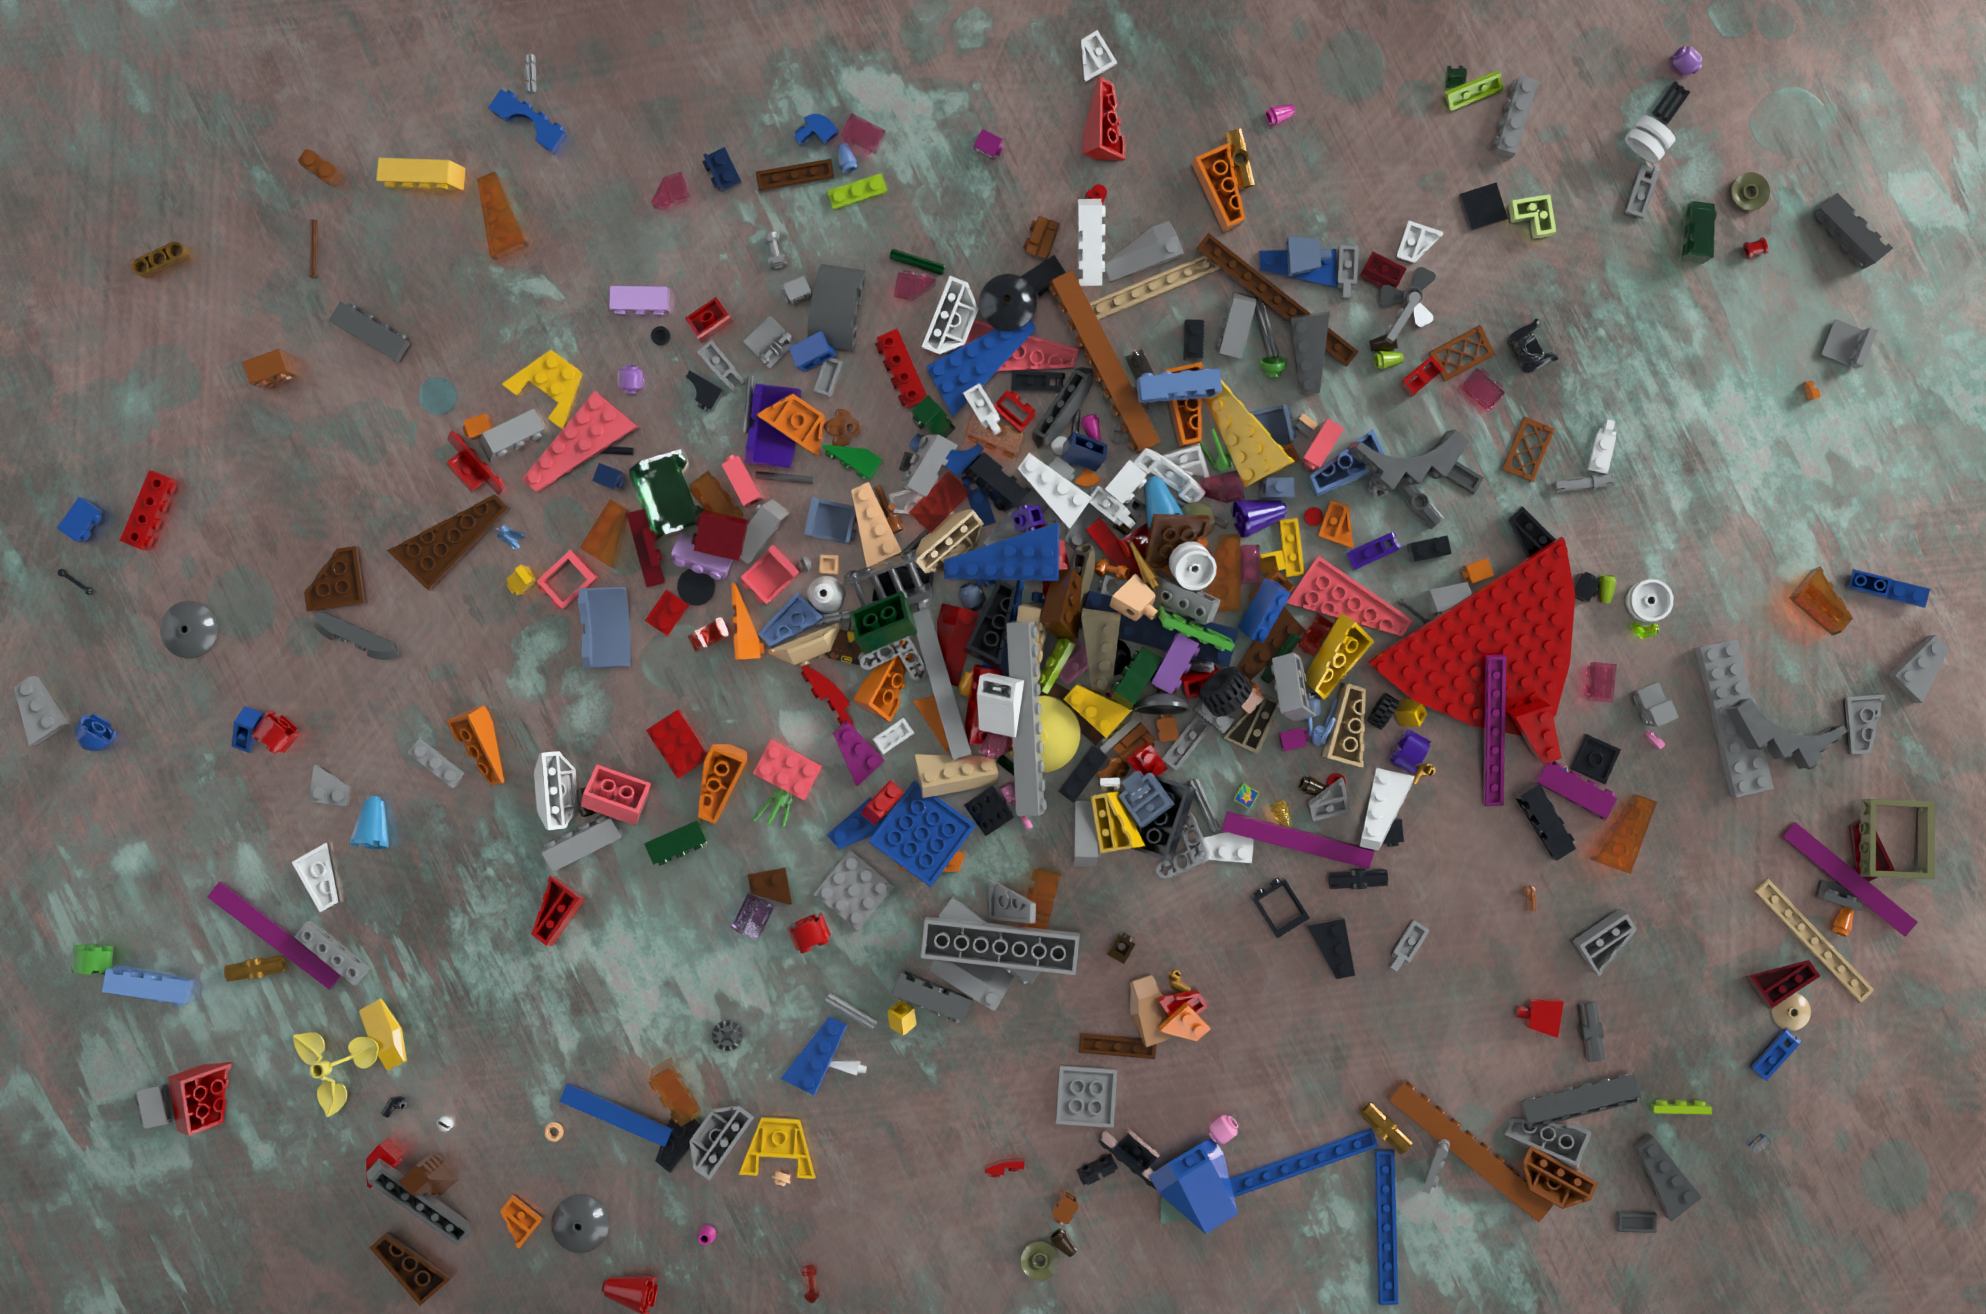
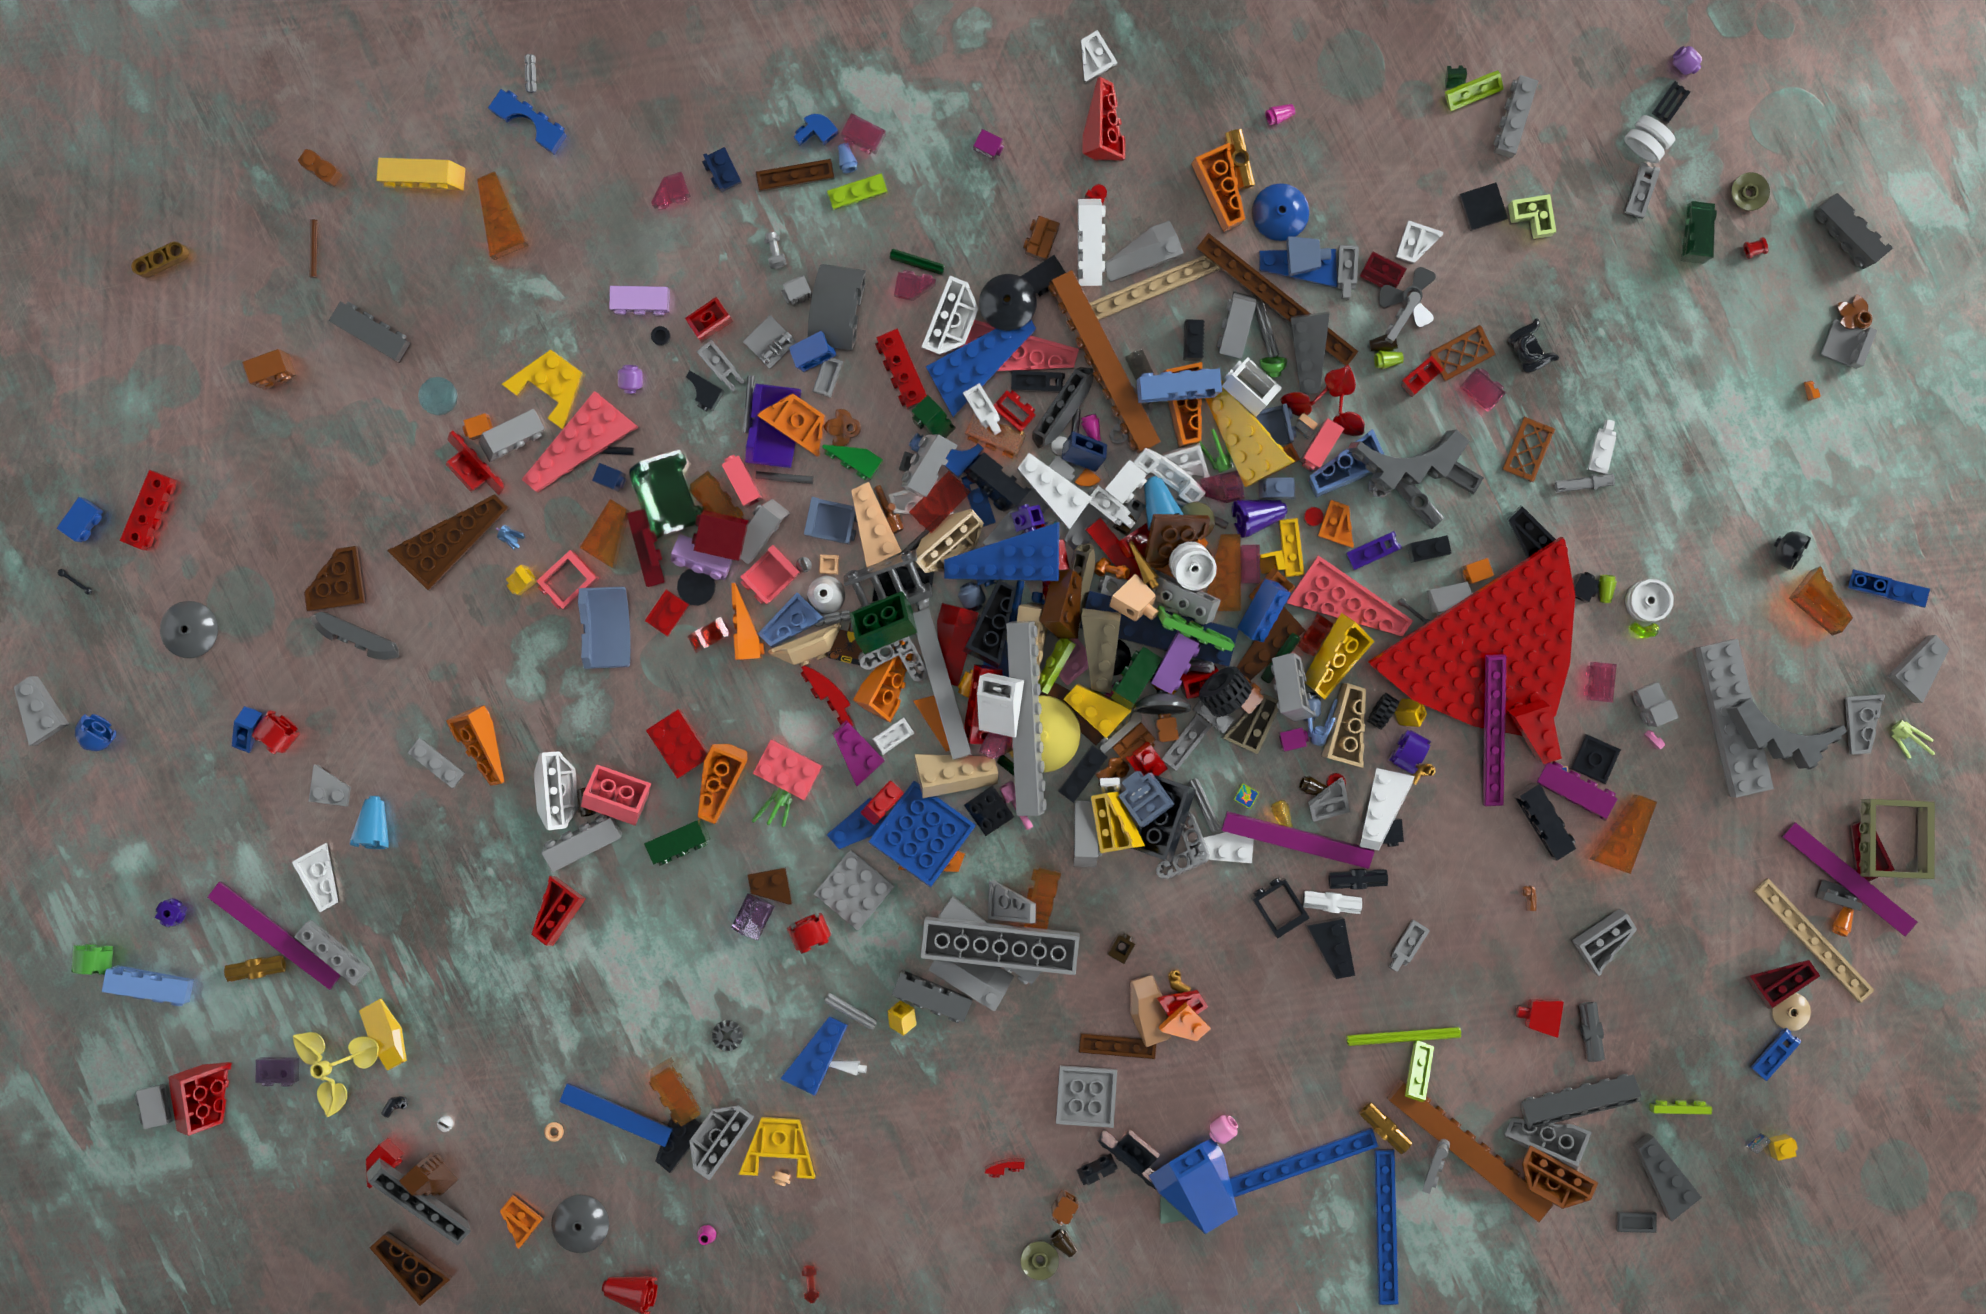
none -> dark purple brick [155,898,187,927]
none -> clear purple brick [255,1057,299,1087]
none -> white window [1222,357,1282,417]
none -> blue dish [1252,184,1309,241]
none -> red plant [1280,365,1365,436]
none -> white piece [1302,891,1362,914]
none -> lime axle [1346,1027,1461,1046]
none -> plate [1405,1041,1434,1102]
none -> yellow brick [1767,1134,1798,1161]
none -> black cylinder [1774,531,1811,570]
none -> dark orange plate [1838,294,1873,329]
none -> yellowish green plant [1891,720,1935,759]

